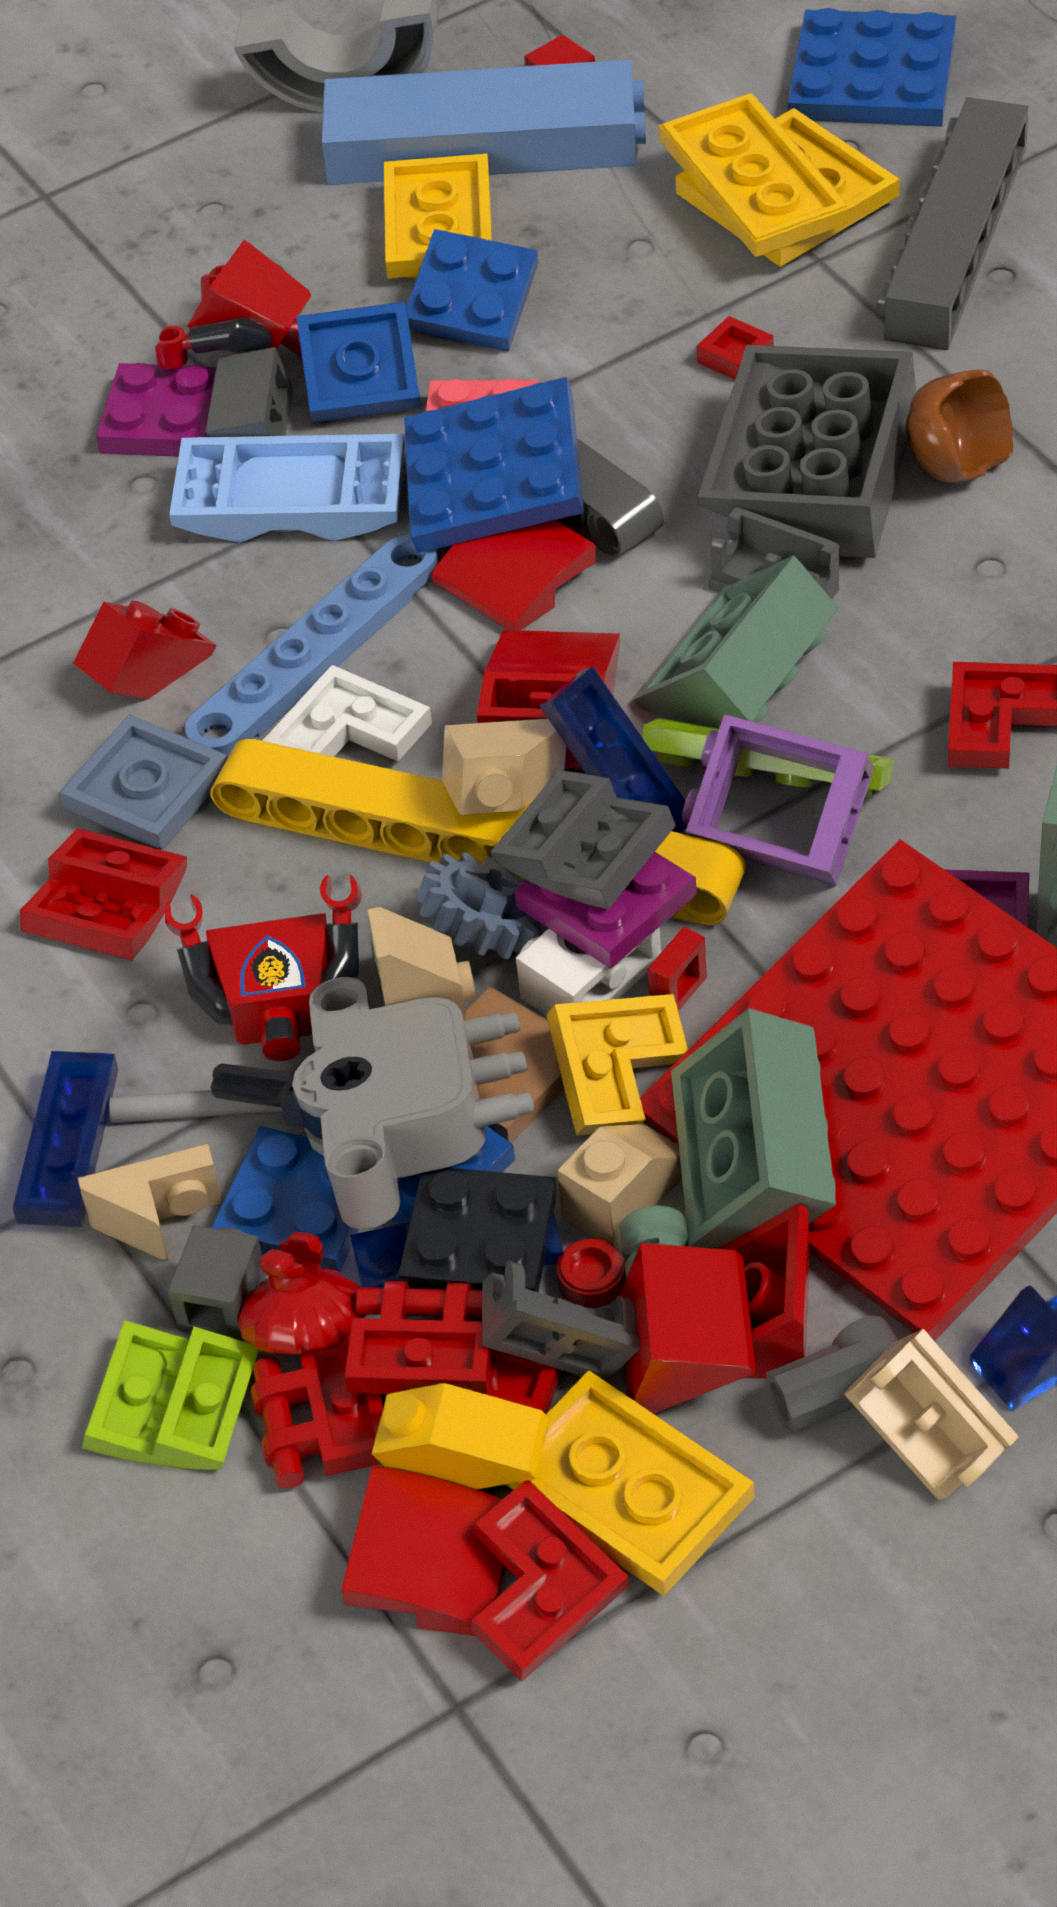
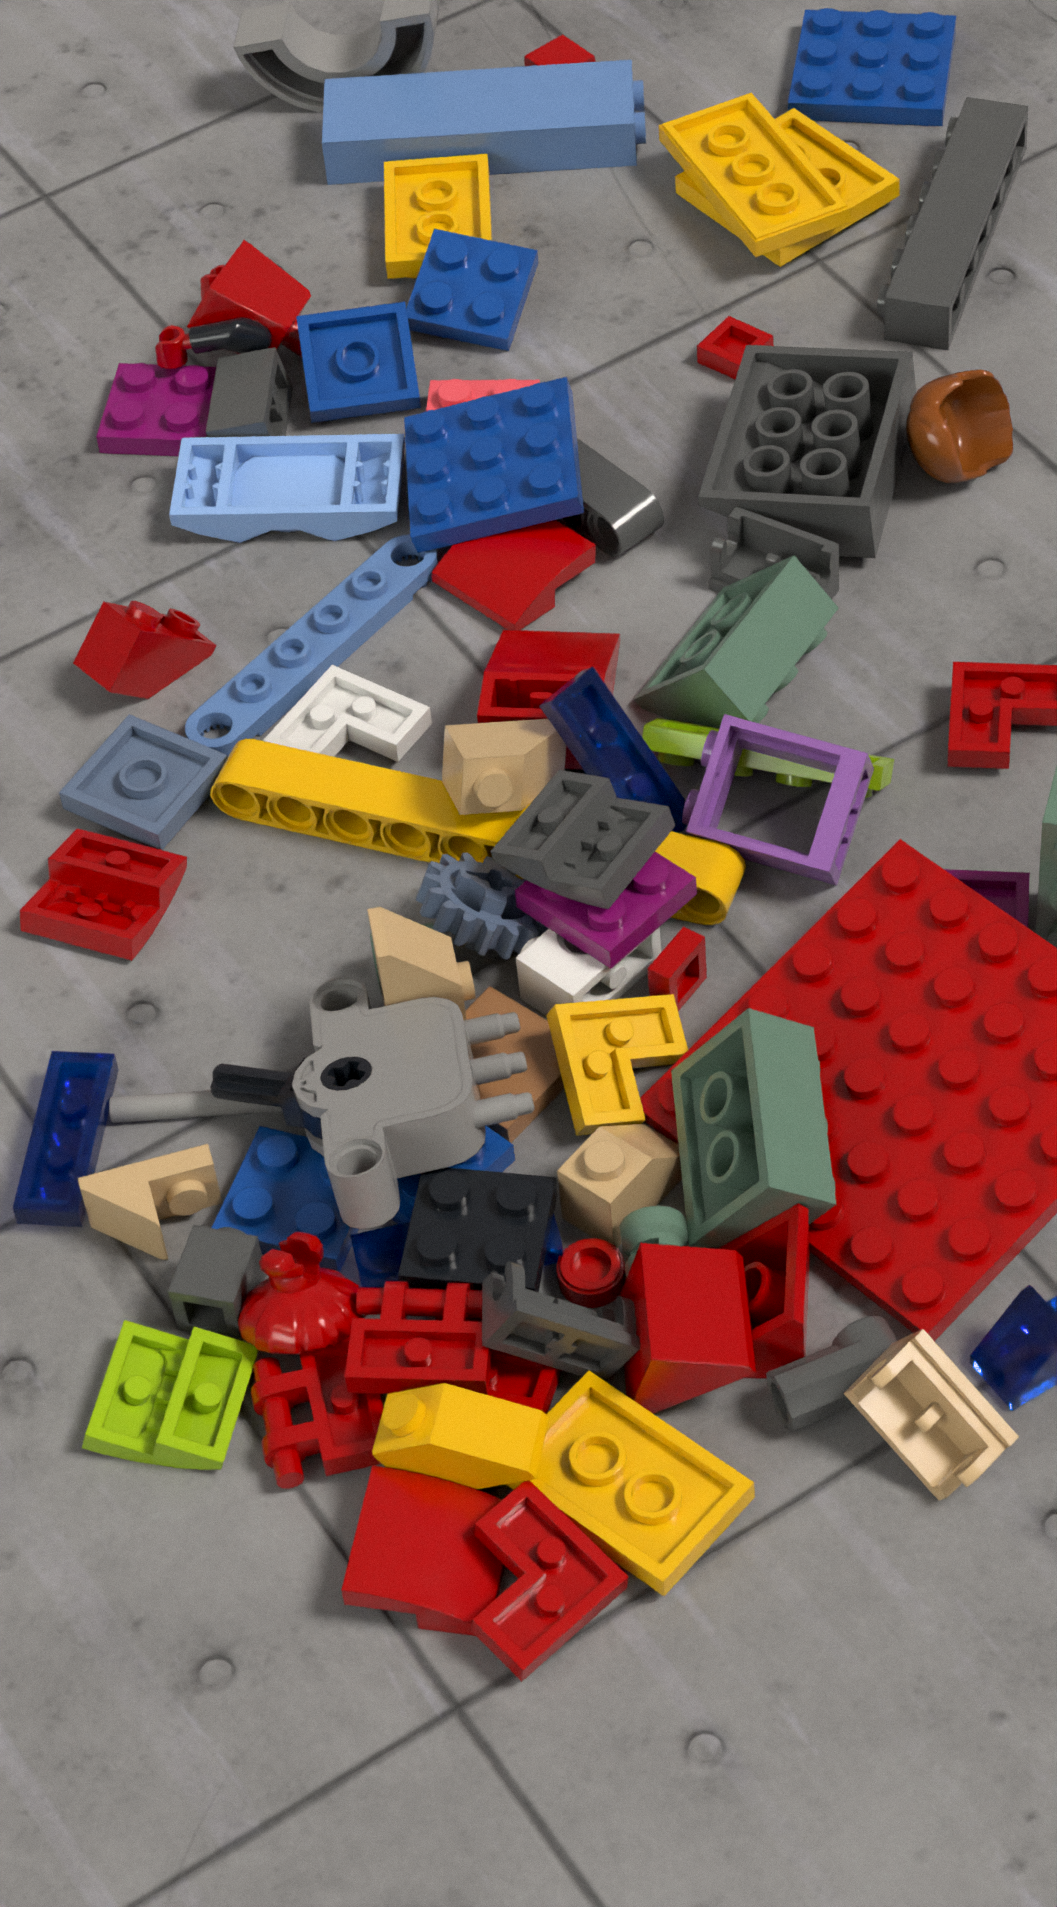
torso [165,875,362,1061] -> none

